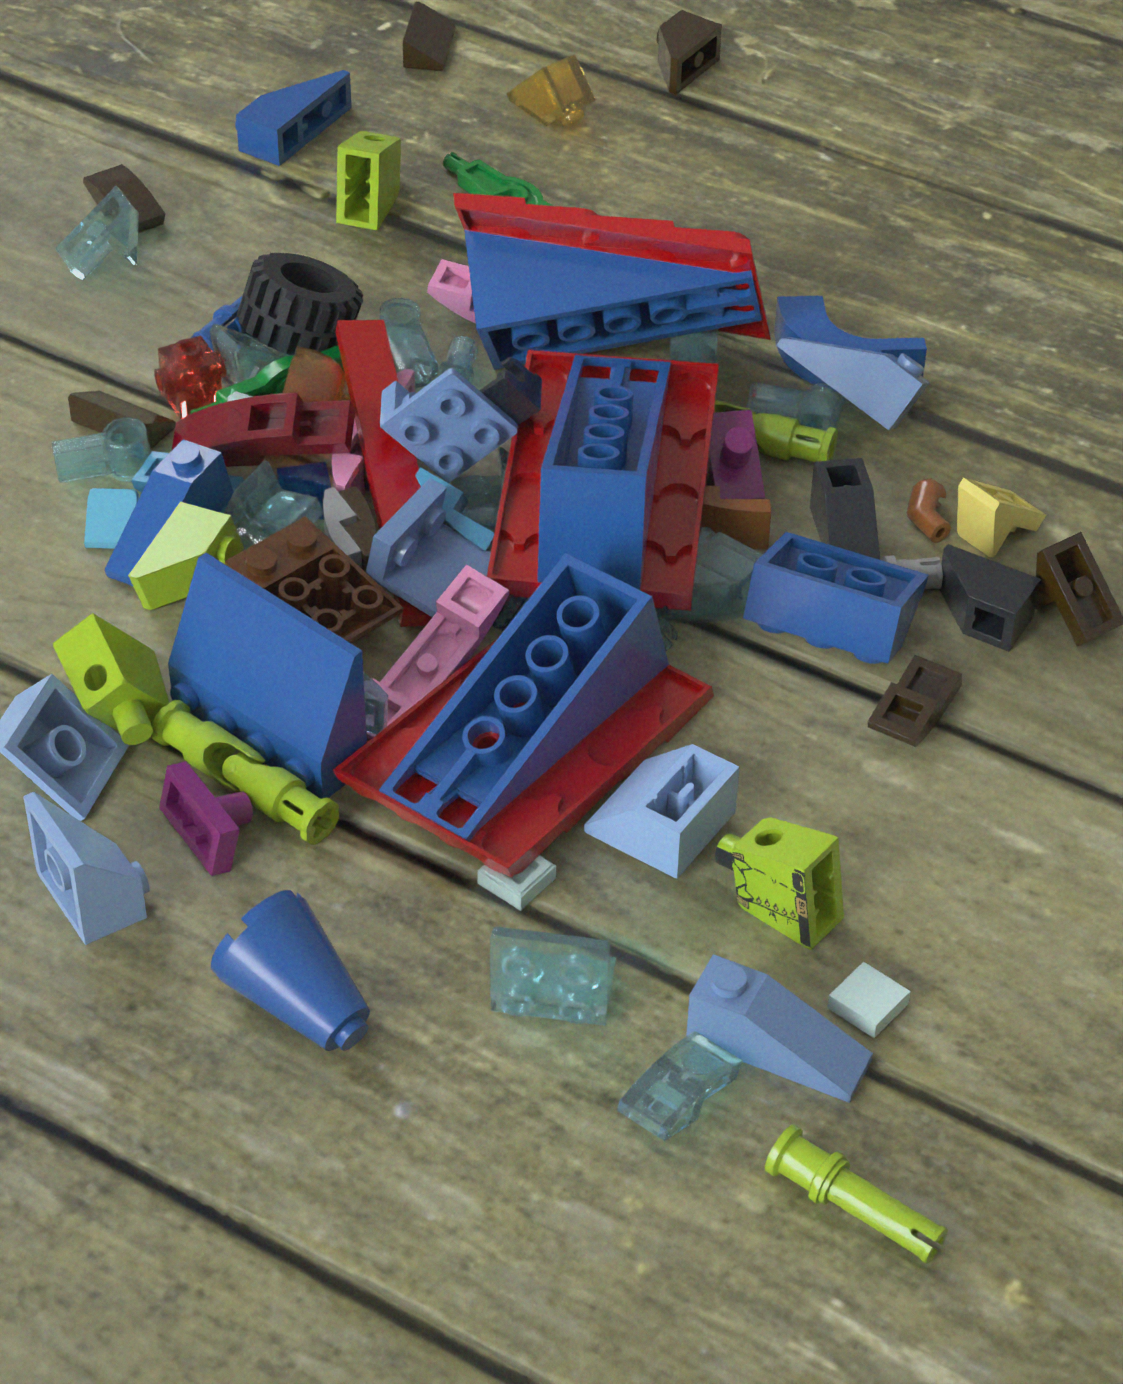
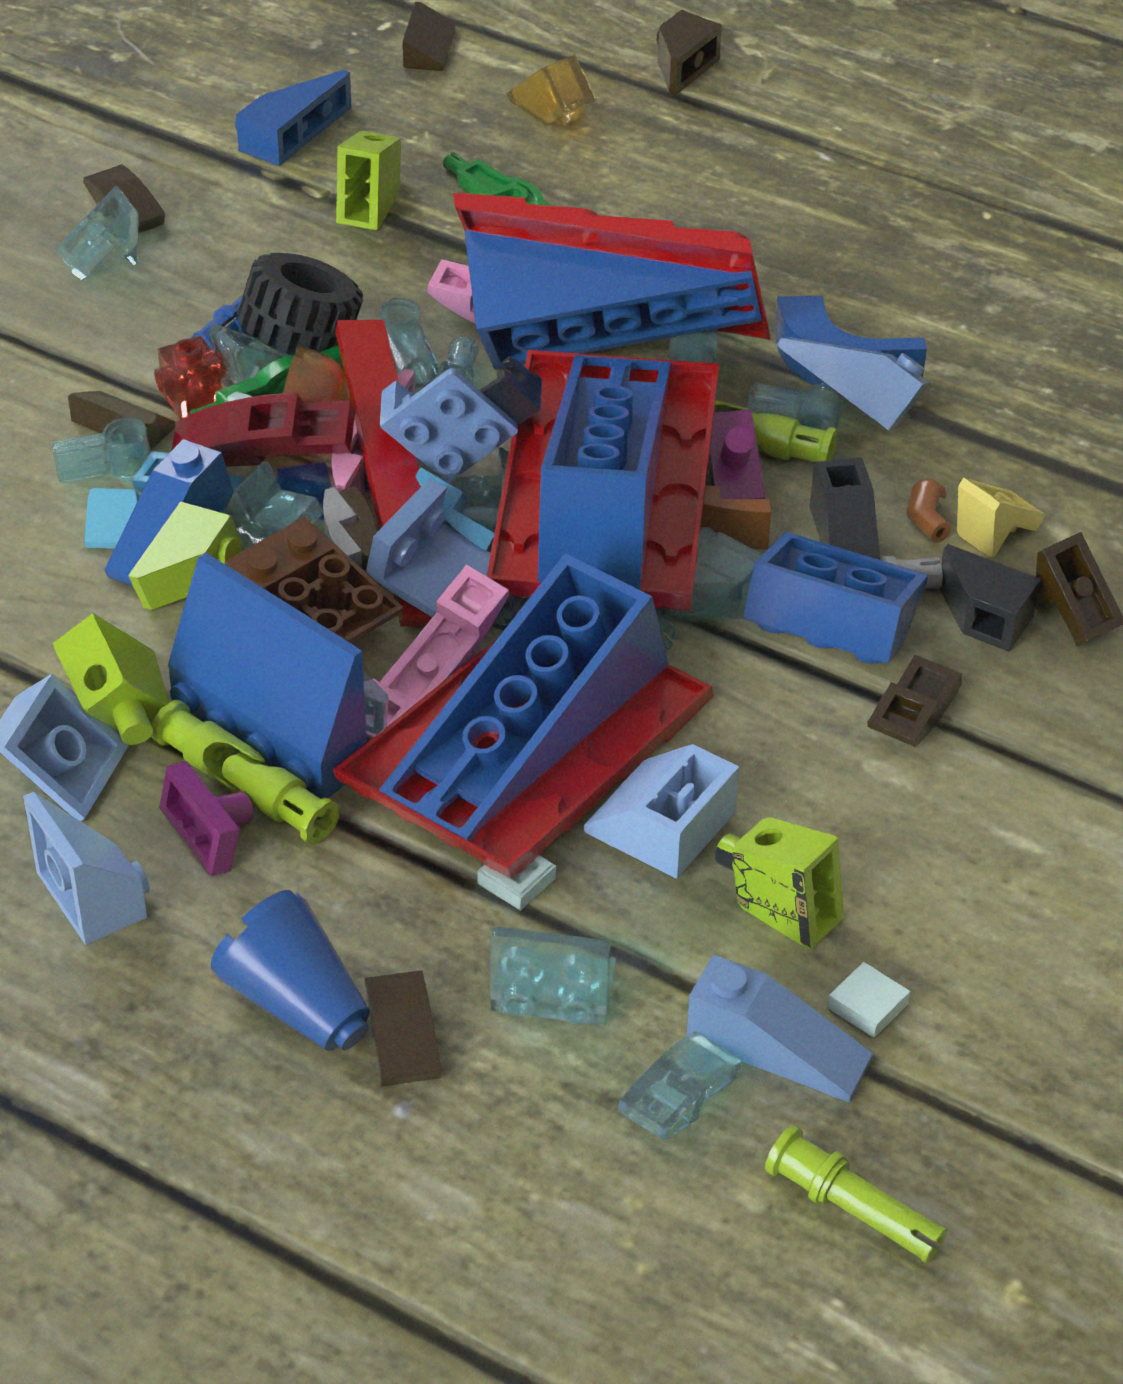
none -> dark brown slope [364,970,441,1087]

